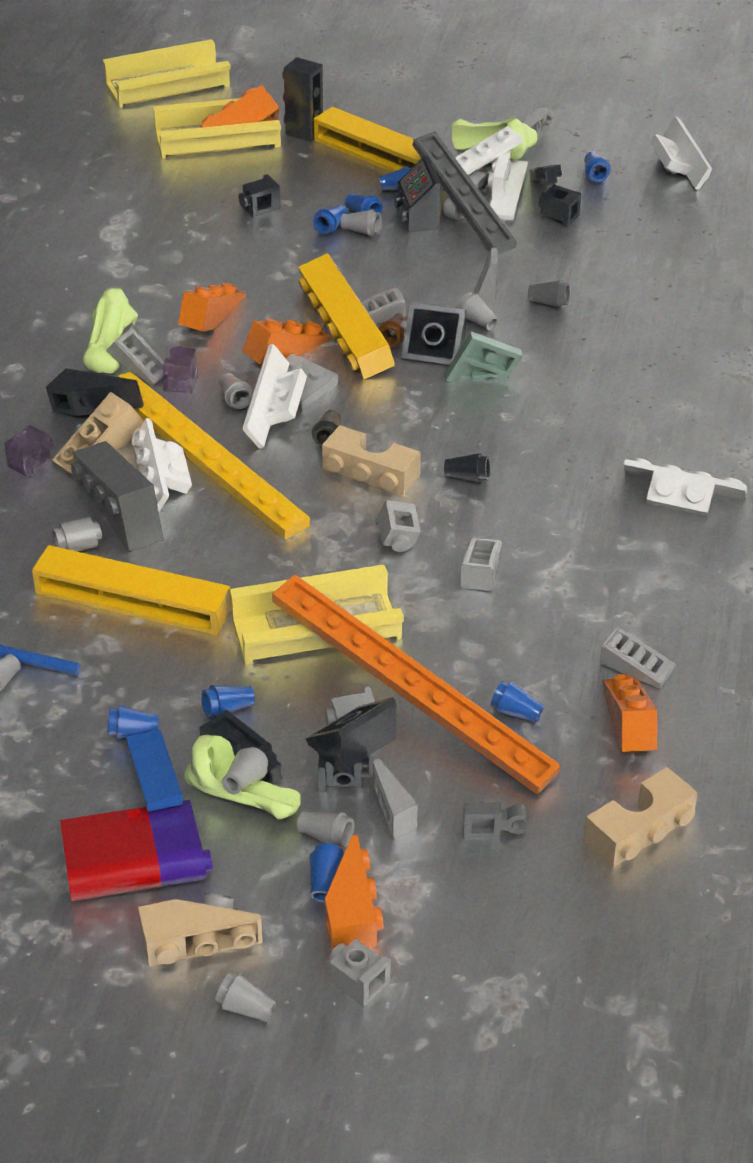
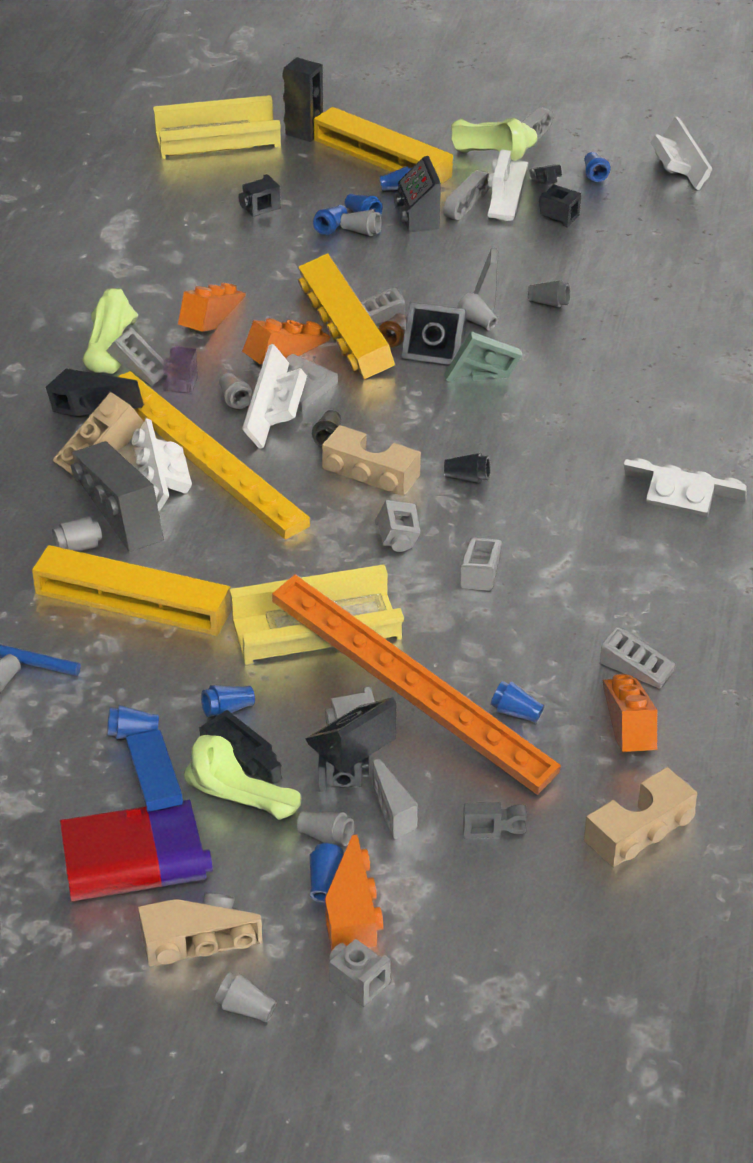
clear purple brick [4,425,53,478] -> none
light yellow piece [102,39,231,108] -> none
orange slope [201,85,279,128] -> none
light grey cone [222,747,268,794] -> none
dark grey tile [412,131,517,254] -> none
white bracket [441,126,523,191] -> none

